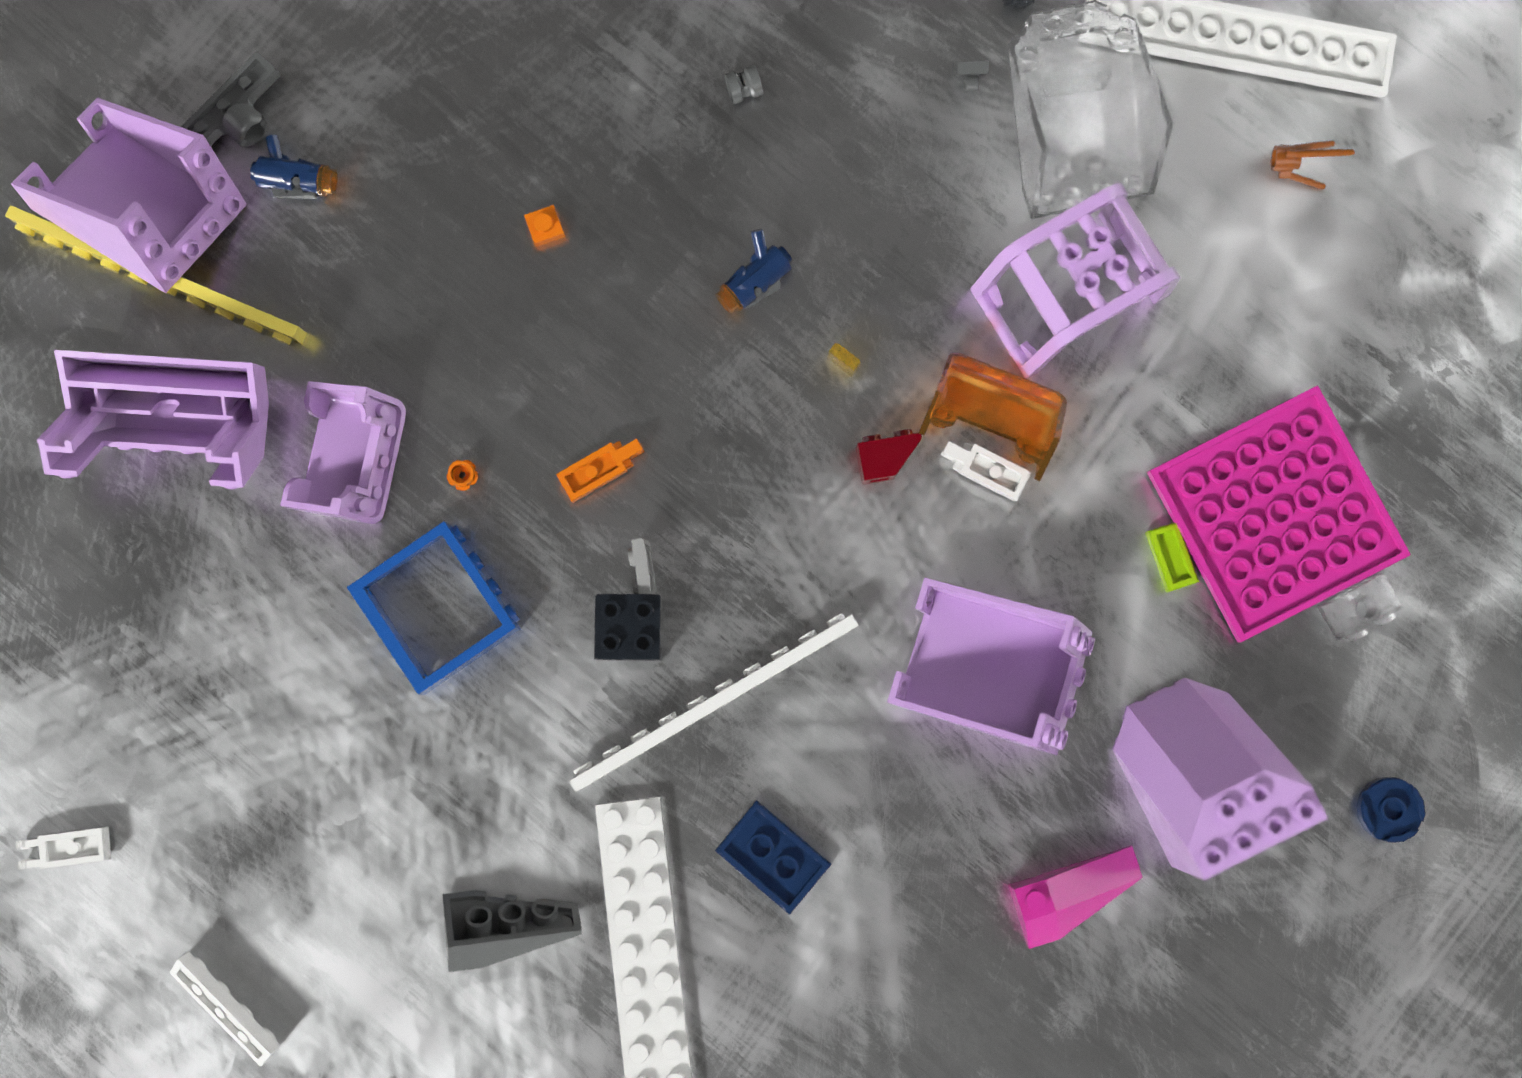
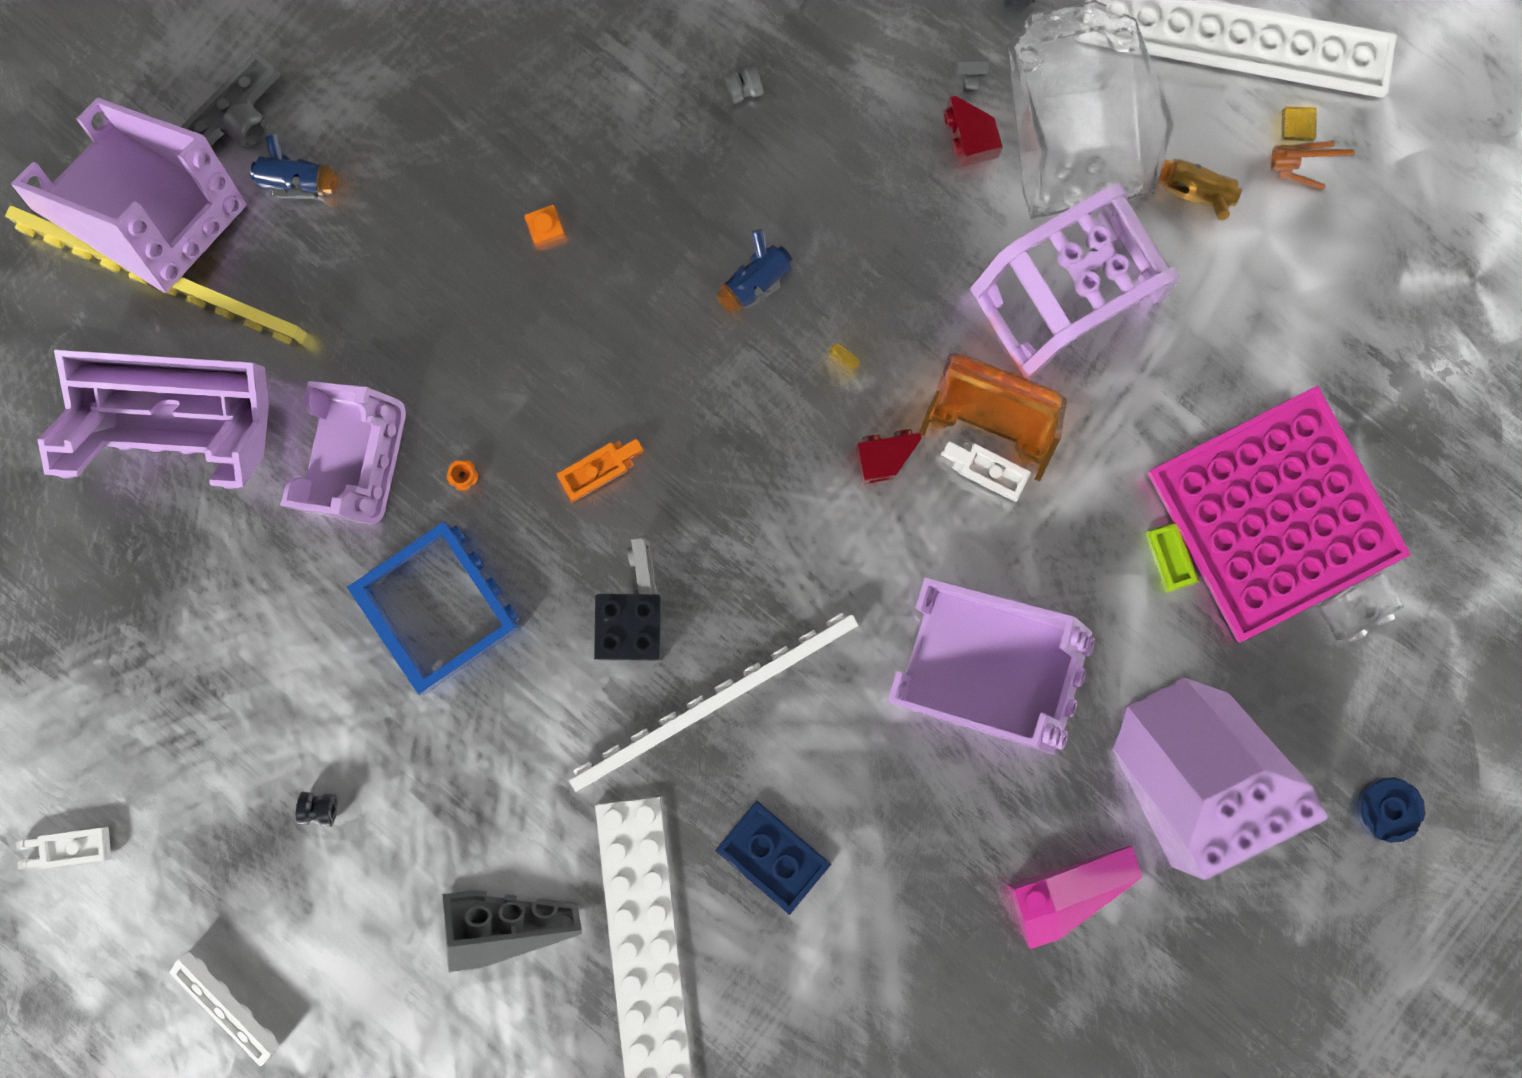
none -> black wheel [295,792,338,827]
none -> dark red slope [943,96,1003,167]
none -> pearl gold piece [1155,158,1242,220]
none -> clear yellow tile [1282,106,1317,141]

